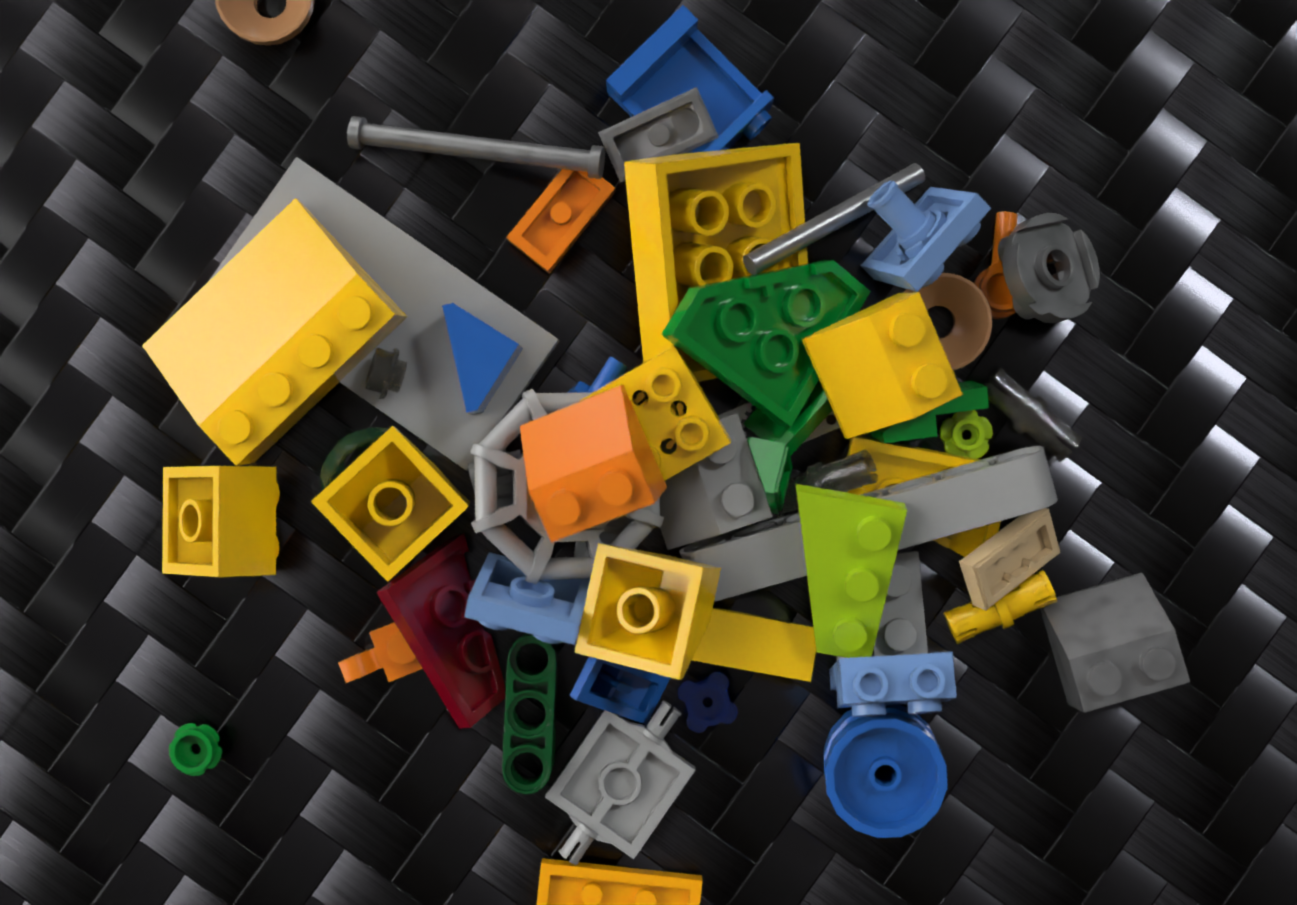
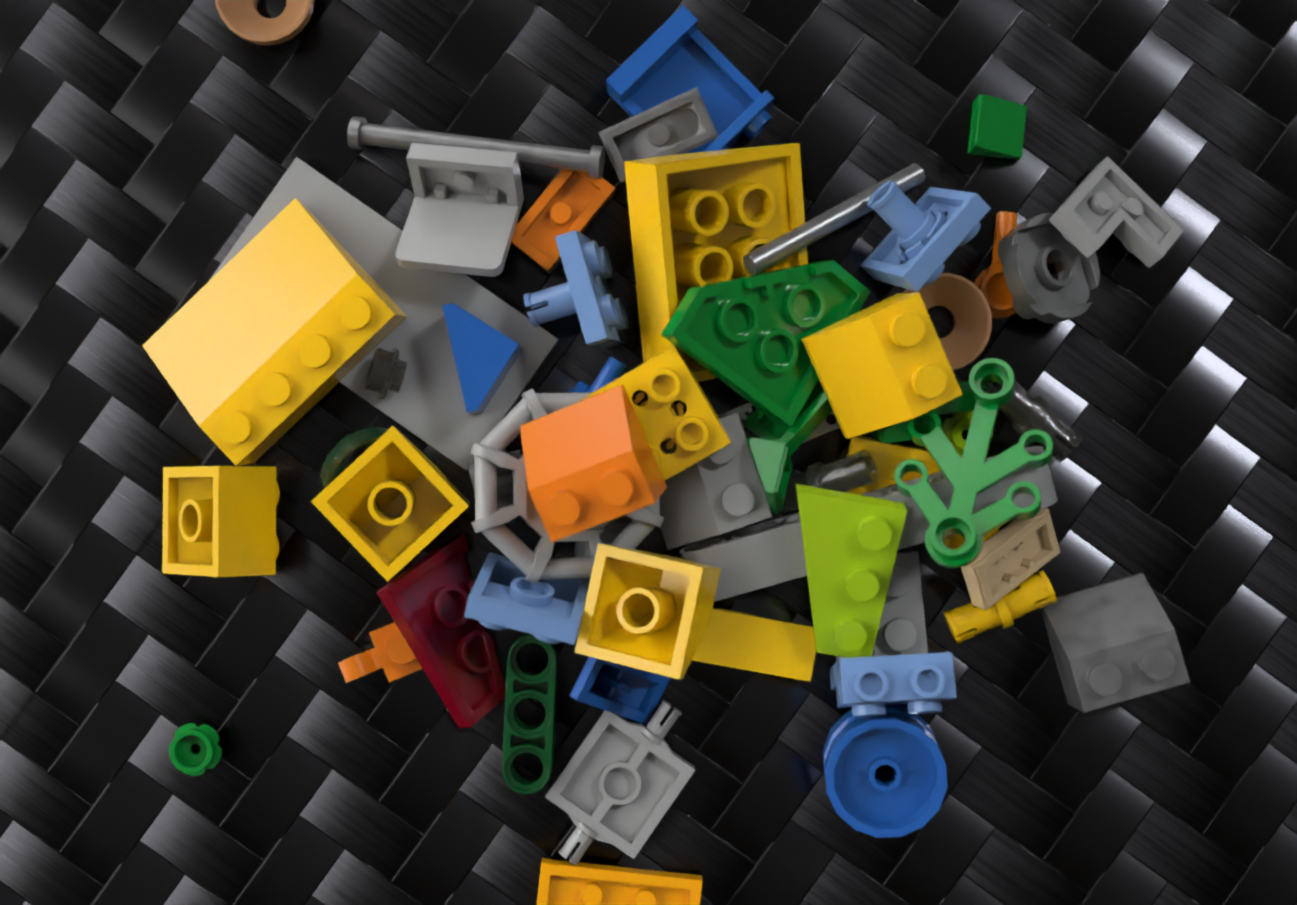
clear blue plate [678,672,738,733] -> none
none -> light grey bracket [395,143,524,277]
none -> medium blue plate [524,230,629,349]
none -> green plant [894,358,1053,568]
none -> green slope [968,94,1027,160]
none -> light grey plate [1049,156,1184,268]

